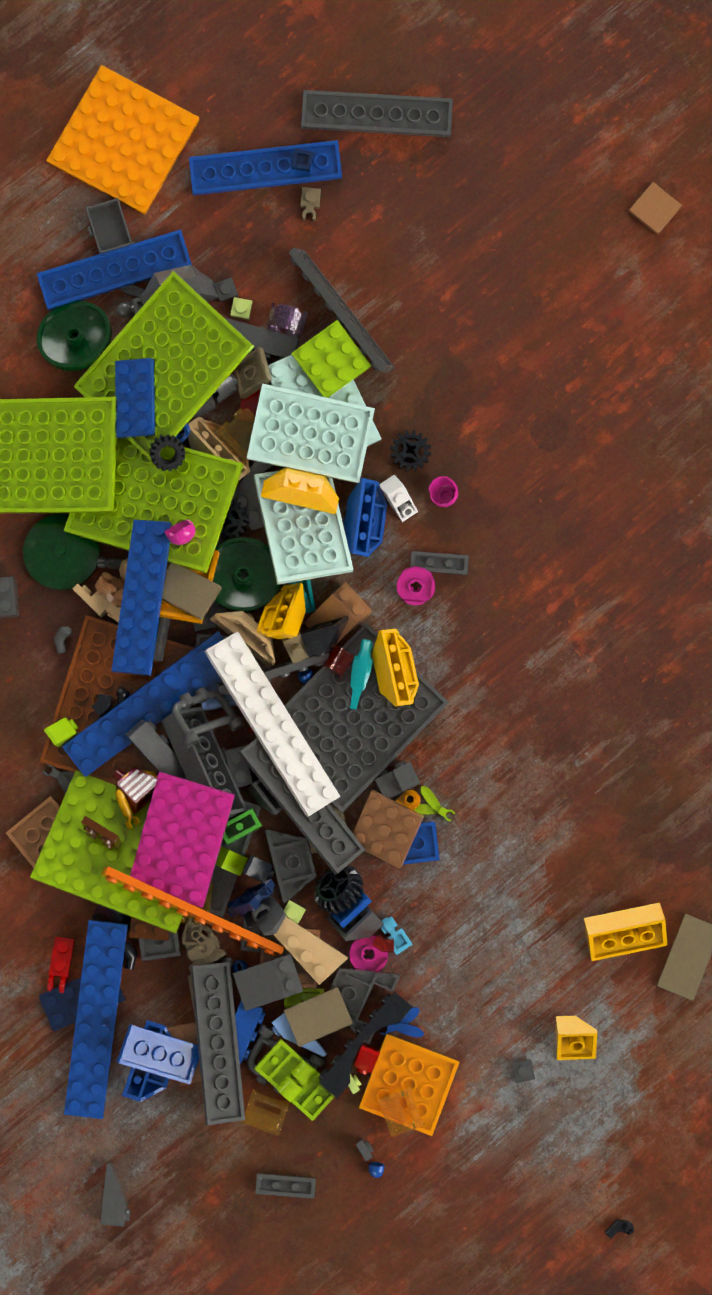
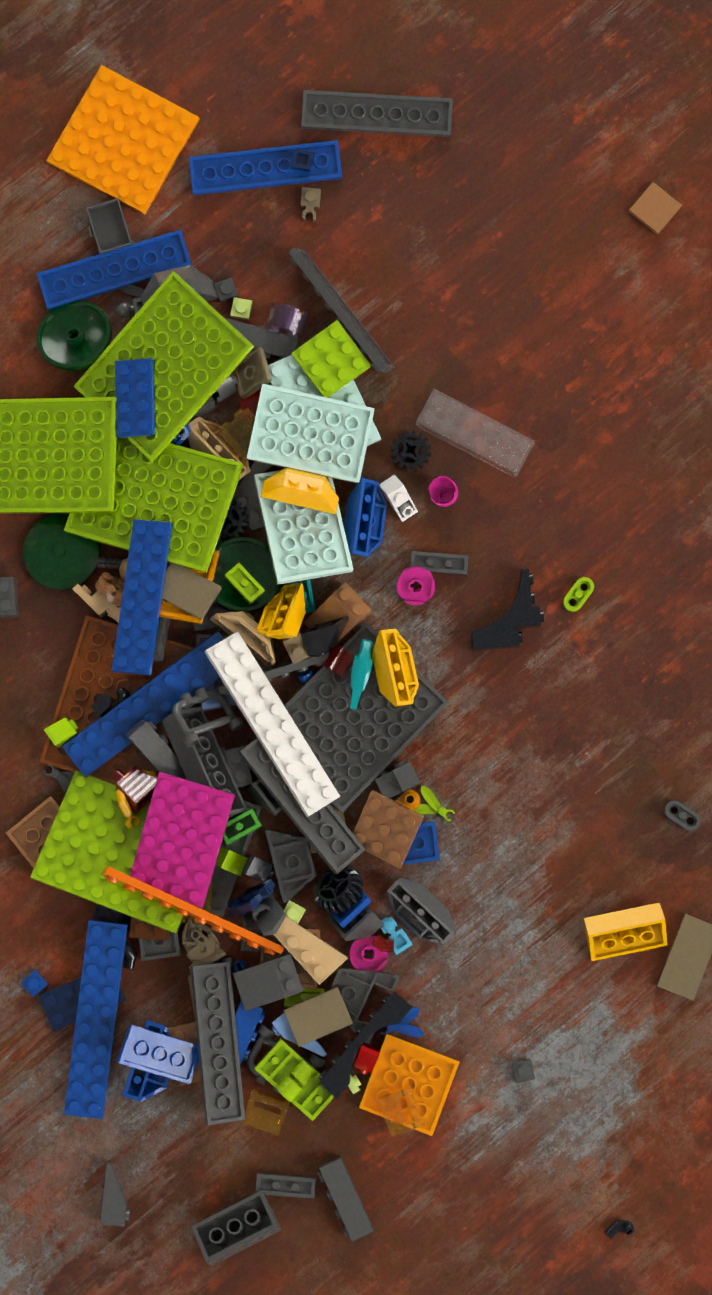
red hinge [47,937,75,993] -> none
dark grey arm [54,626,72,654] -> none
reddish brown plate [81,816,122,850] -> none
black tyre [149,434,186,472] -> none
dark pink hair [165,519,196,545] -> none
dark grey plate [356,1138,374,1161] -> none
blue hinge [368,1162,385,1178] -> none
yellow slope [555,1016,597,1060] -> none
none -> blue plate [21,970,48,997]
none -> dark grey slope [191,1190,282,1266]
none -> lime plate [225,563,265,605]
none -> dark grey brick [317,1156,374,1241]
none -> dark grey wedge [387,878,456,945]
none -> clear brick [416,388,535,478]
none -> black arch [471,569,544,651]
none -> lime plate [563,577,594,612]
none -> dark grey plate [664,800,701,831]

